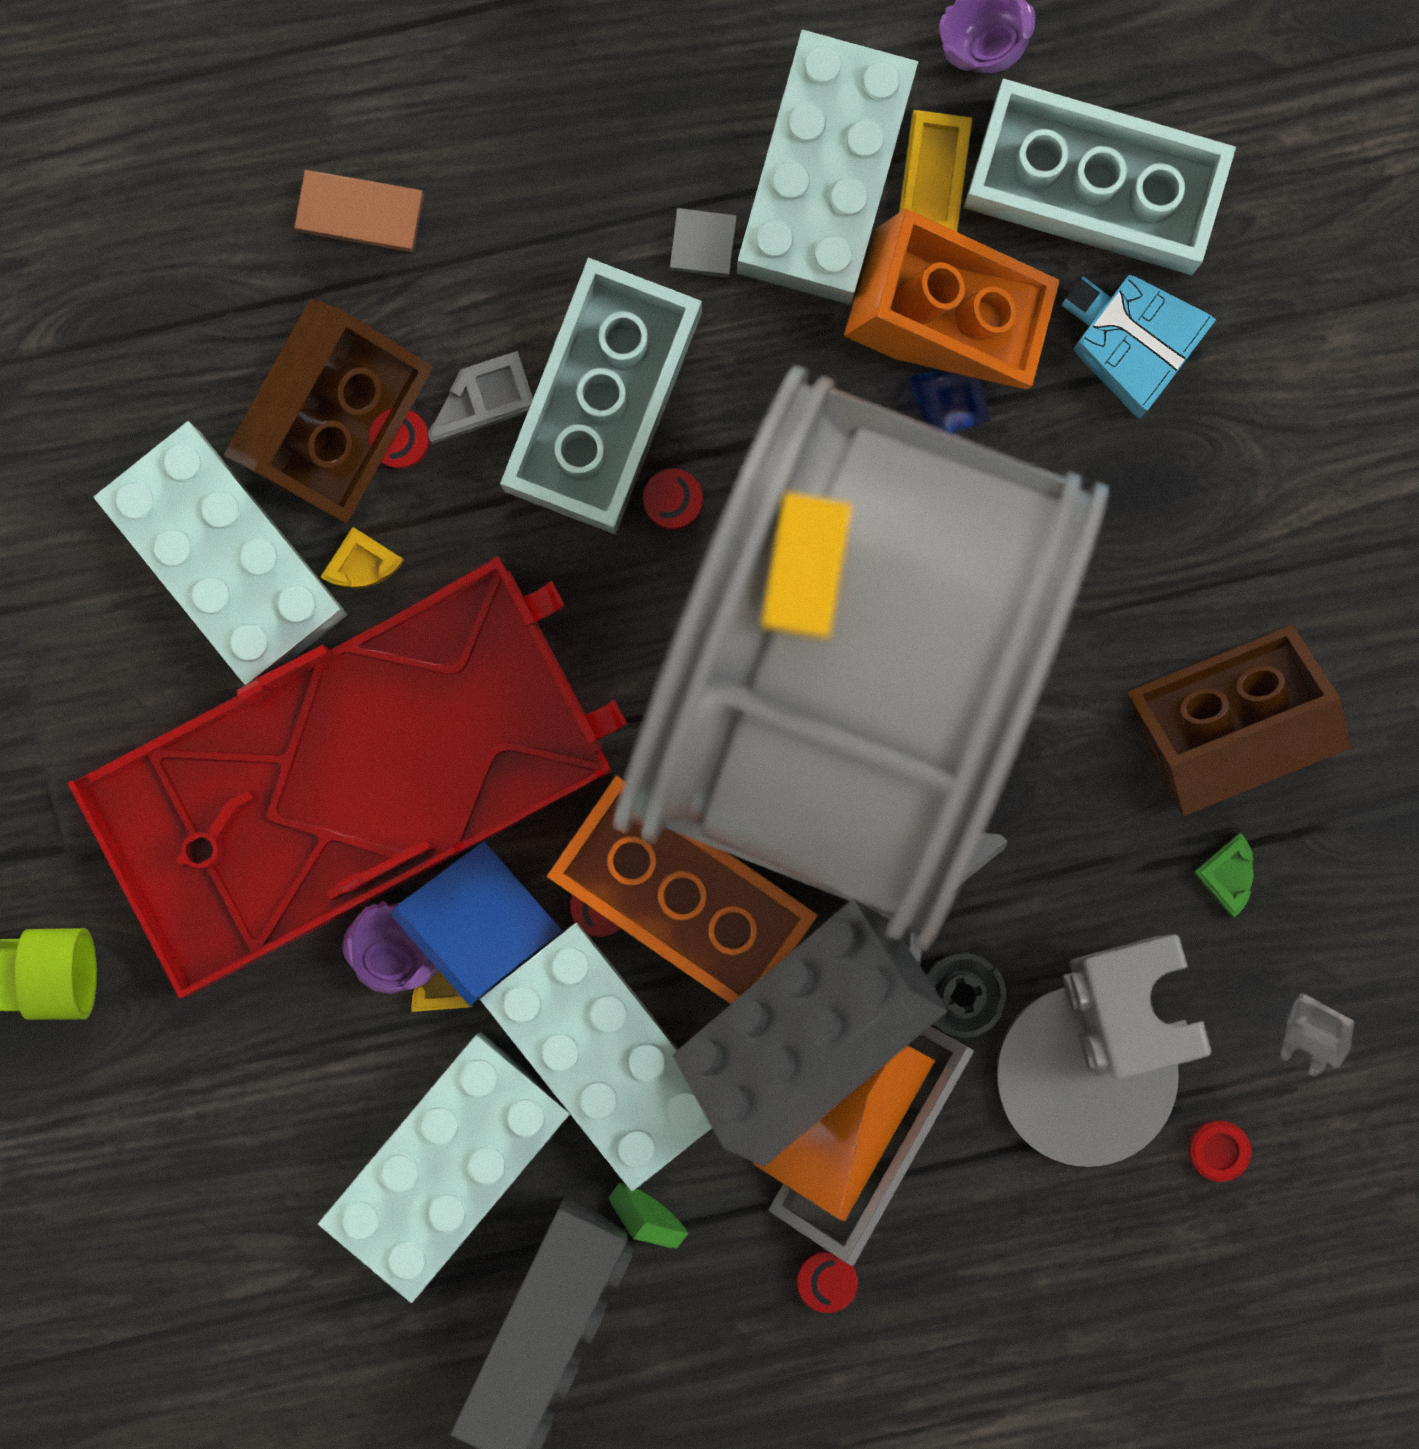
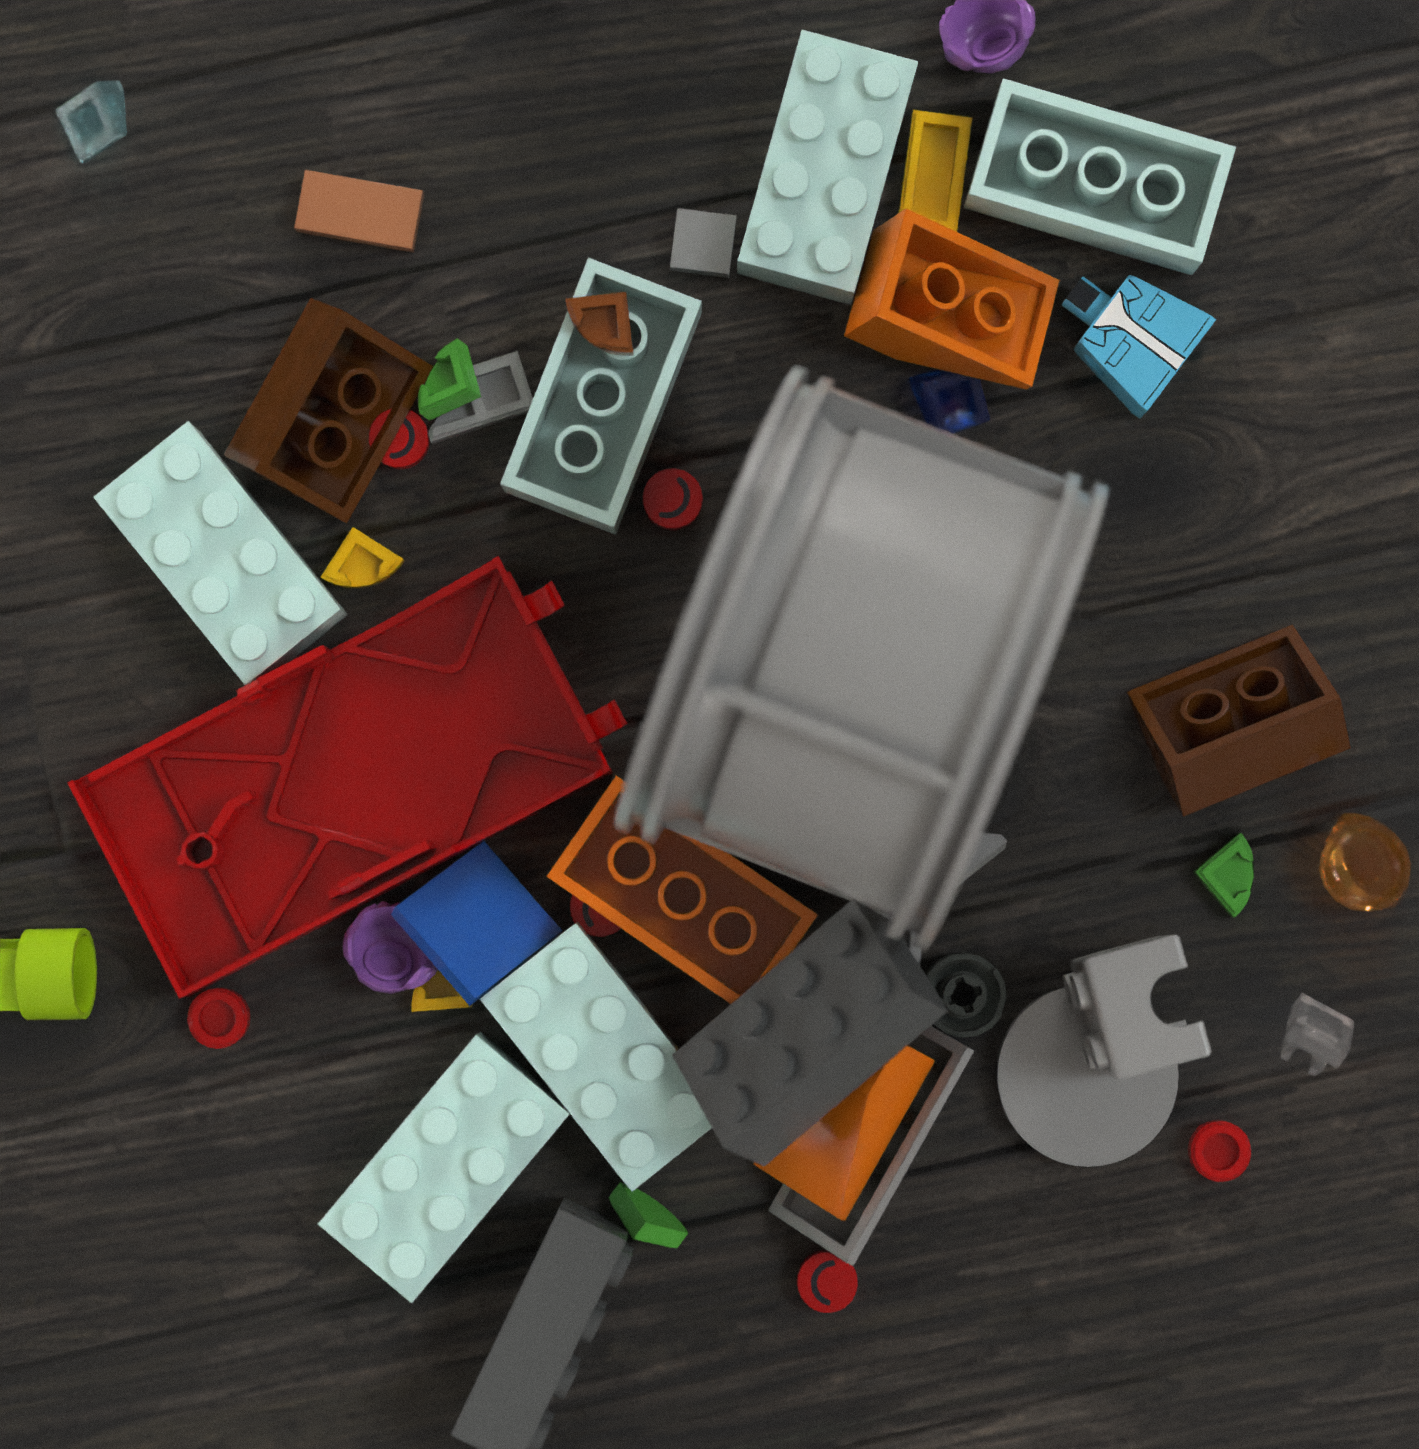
yellow tile [761,492,852,640] -> none
none -> clear light blue slope [55,81,127,163]
none -> red tile [187,988,251,1049]
none -> bright green tile [418,338,481,421]
none -> dark orange tile [565,292,634,356]
none -> clear orange piece [1319,813,1411,912]

